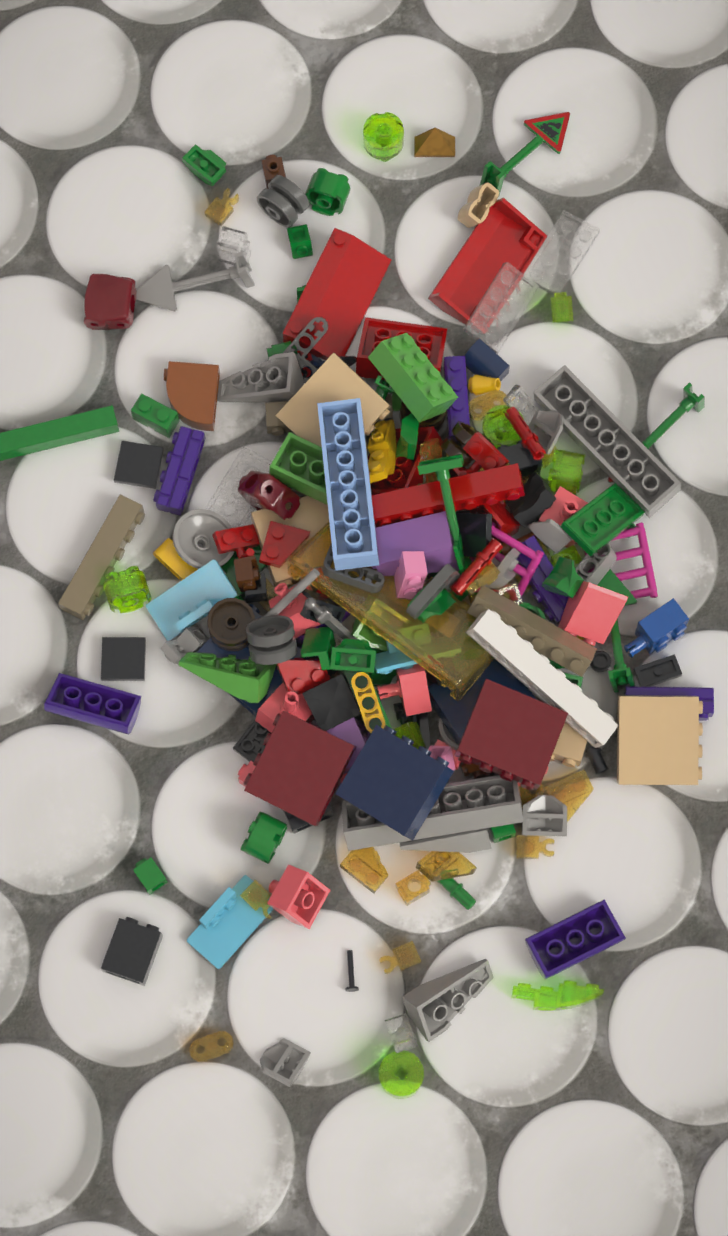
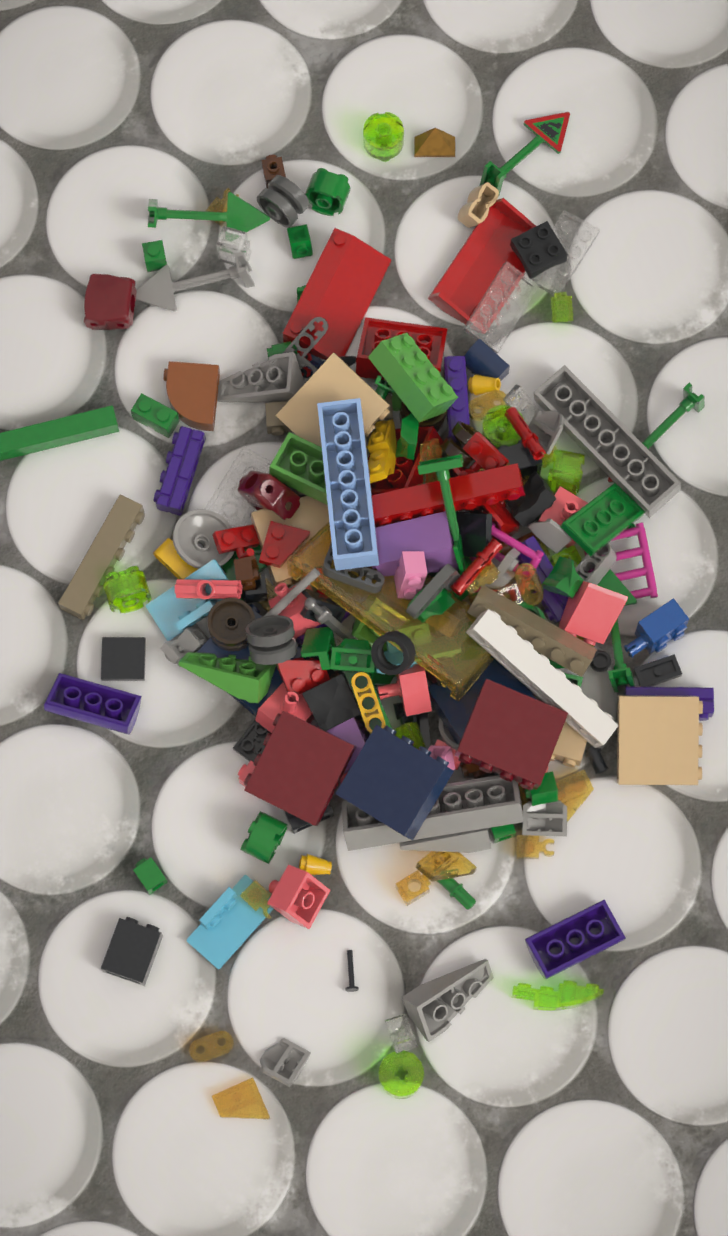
black tile [114,441,164,489] -> none
green slope [182,144,227,186] -> none
clear yellow wing [339,847,388,894] -> none
clear yellow plate [379,941,421,974] -> none
none -> green brick [142,240,167,272]
none -> green piece [148,192,270,242]
none -> coral piece [175,579,242,599]
none -> clear yellow wing [212,1078,271,1120]
none -> yellow cone [299,854,332,875]
none -> black tyre [371,631,416,675]
none -> black brick [510,221,568,280]
none -> clear yellow plate [515,563,544,605]
none -> green brick [524,771,558,806]

